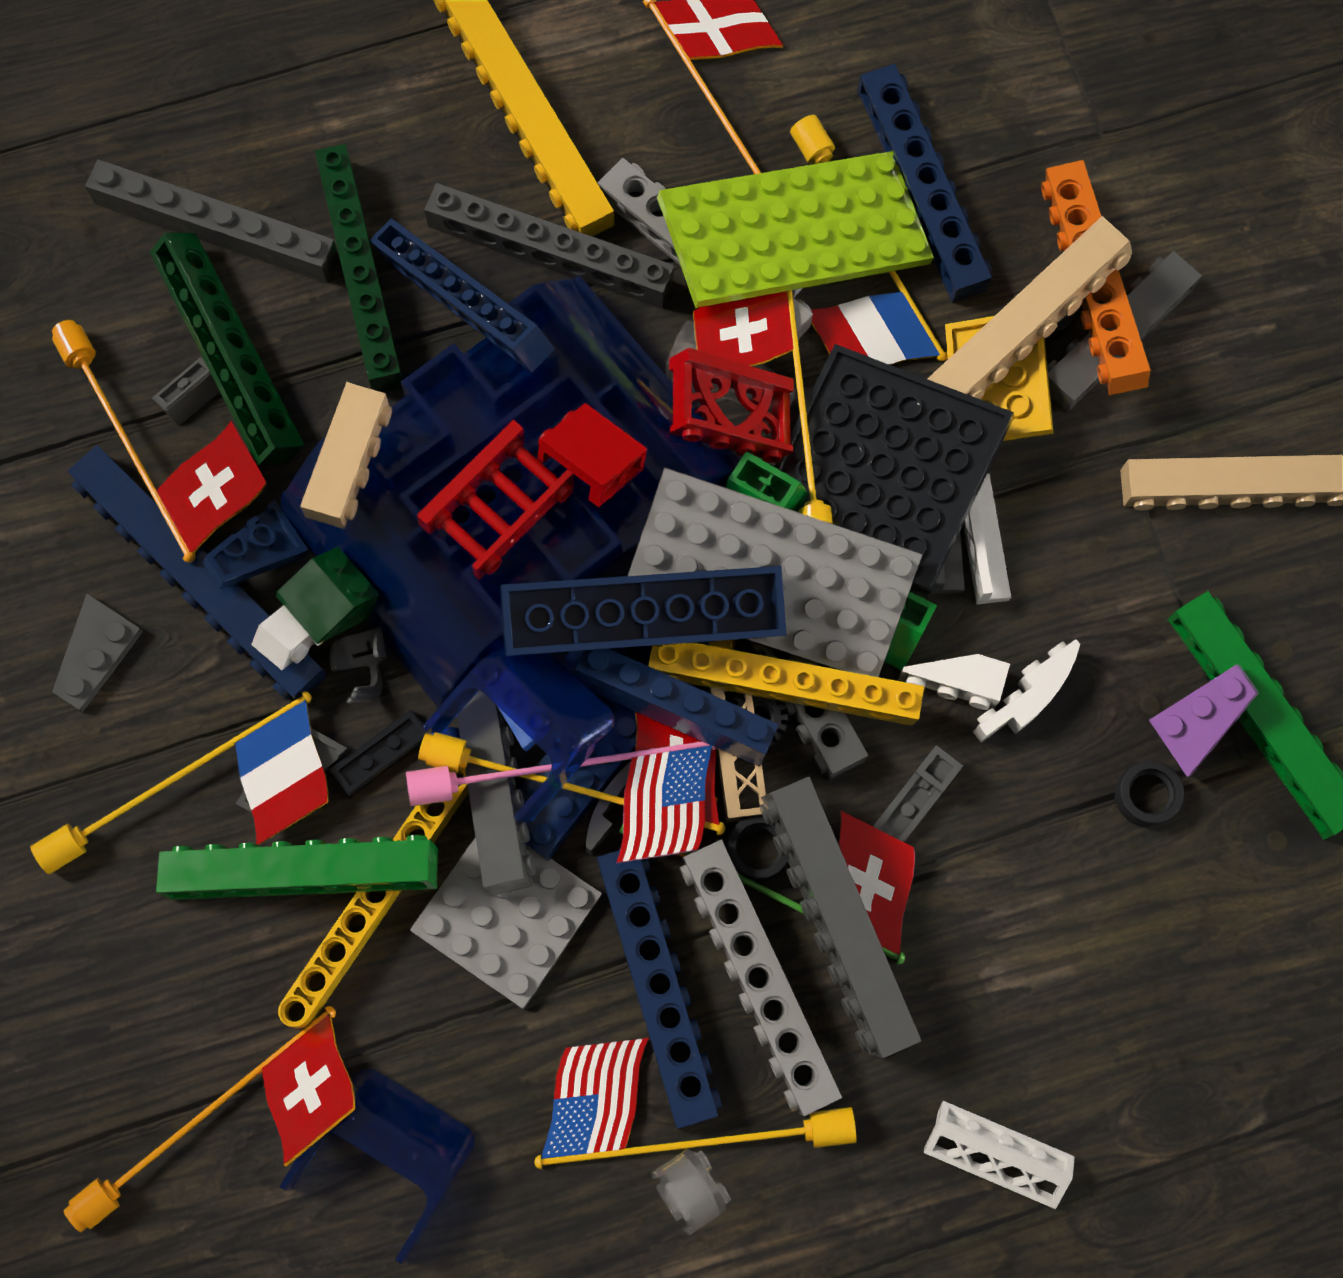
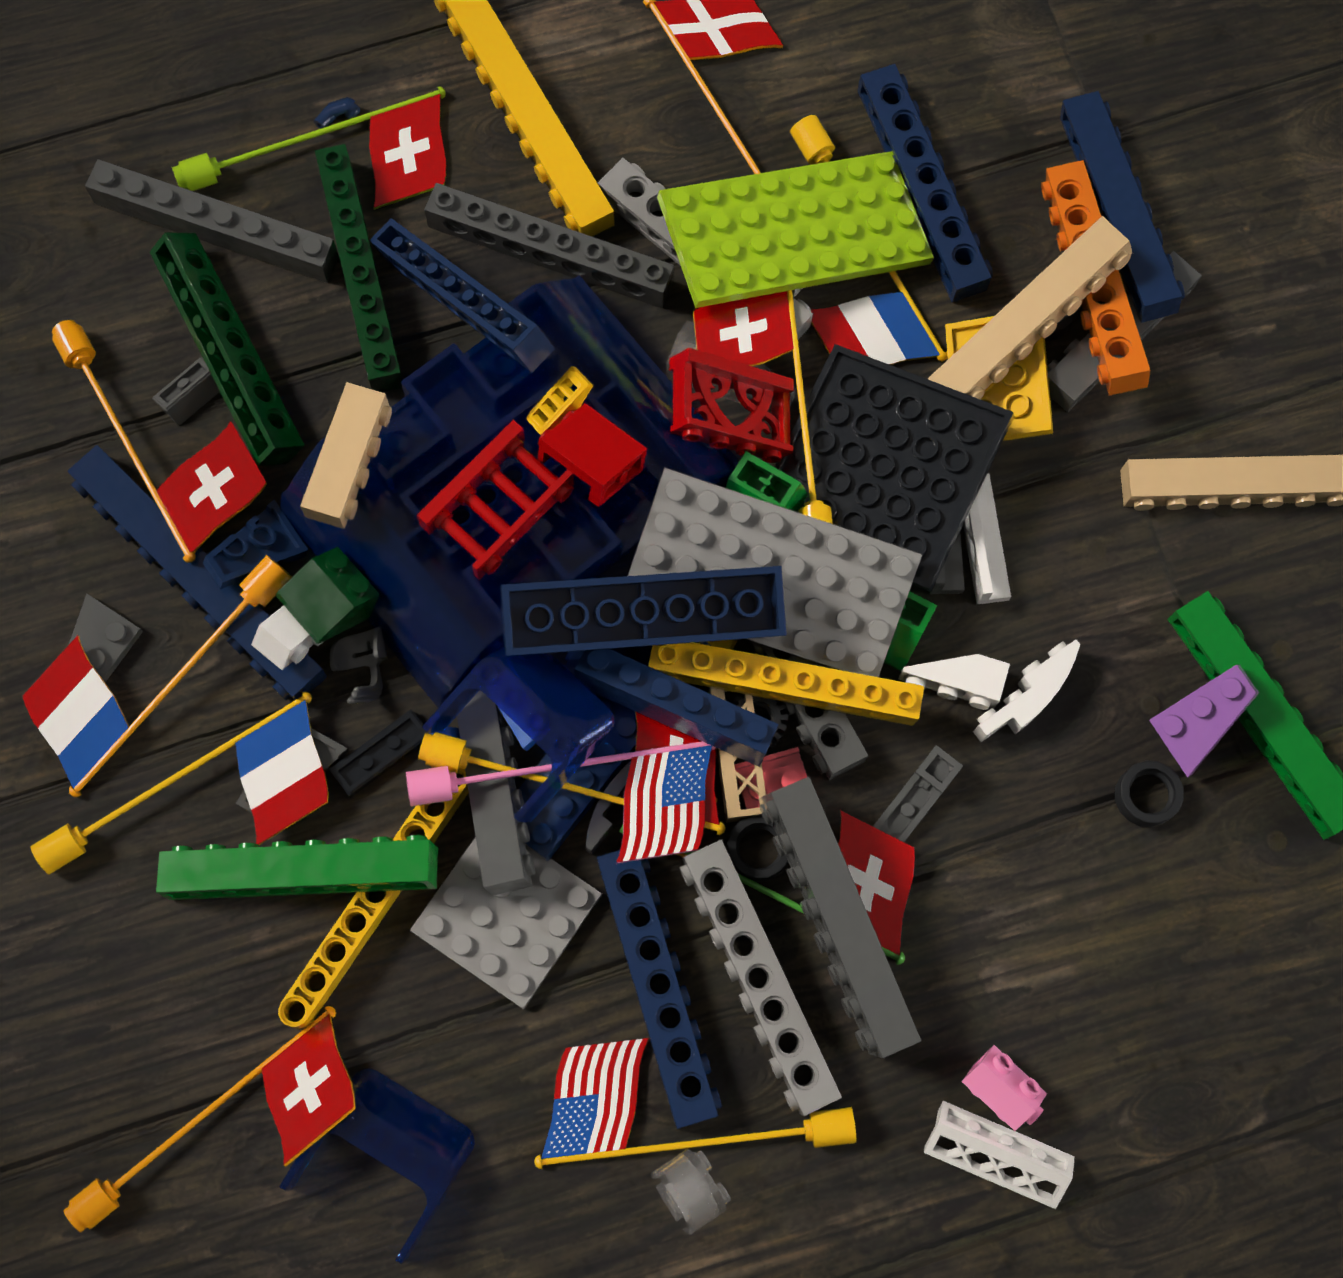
none -> flag [23,555,292,797]
none -> flag [172,86,446,210]
none -> dark blue arm [314,97,360,129]
none -> yellow slope [526,366,593,435]
none -> coral plate [734,747,807,809]
none -> bright pink brick [962,1045,1047,1131]
none -> dark blue brick [1060,91,1185,323]

